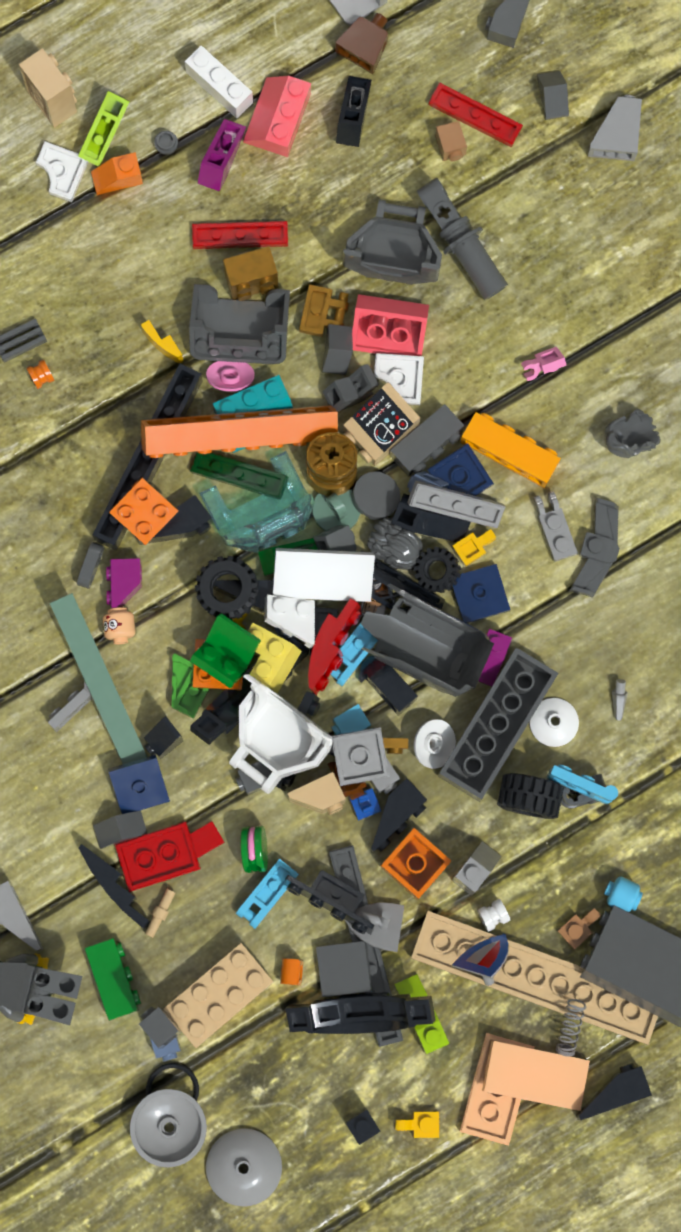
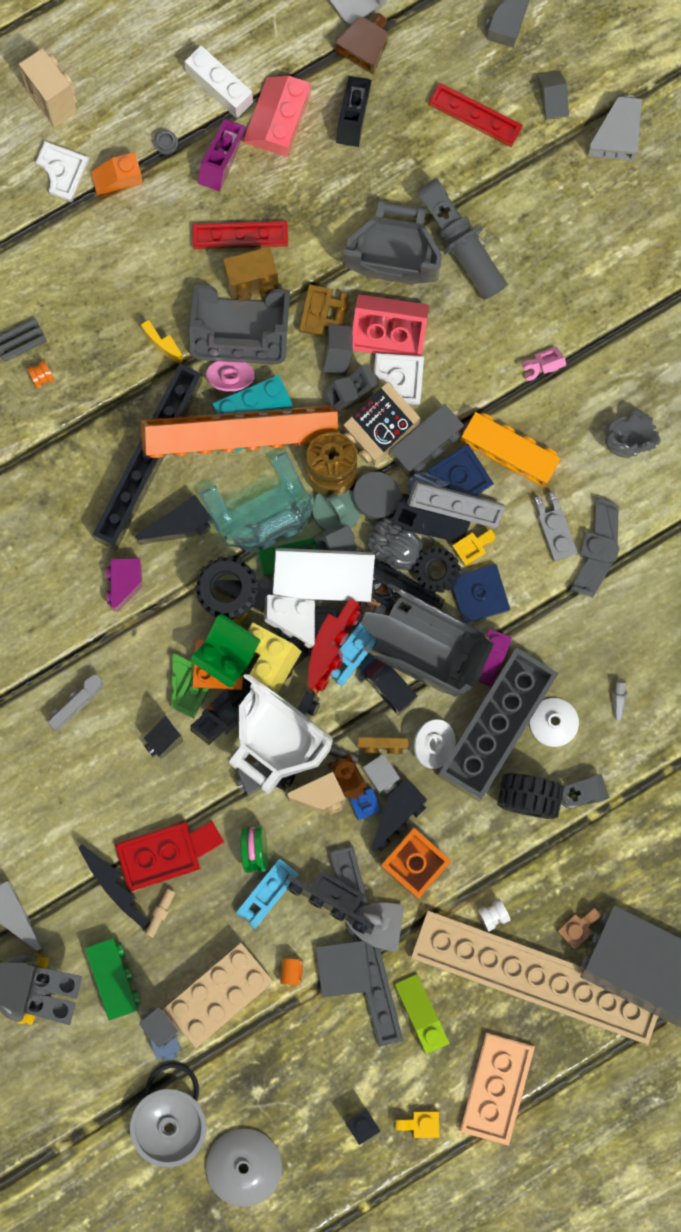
sand green tile [49,593,147,764] -> none
dark grey beam [77,542,104,589] -> none
lime slope [78,90,130,167] -> none
dark grey slope [93,811,148,849] -> none
light nougat head [102,608,136,645] -> none
dark blue plate [108,755,170,814] -> none
orange hinge [109,477,179,545] -> none
dark green tile [190,453,289,500] -> none
black piece [285,992,436,1034] -> none
medium azure brick [331,704,371,735] -> none
light grey tile [332,727,390,786] -> none
medium nougat brick [435,121,467,161] -> none
light grey slope [452,841,502,896] -> none
shield [452,934,509,986] -> none
light nougat tile [482,1041,590,1111] -> none
medium azure plate [547,764,618,804] -> none
light grey piece [556,999,587,1057] -> none
black slope [576,1063,652,1121] -> none
medium azure head [604,876,643,912] -> none

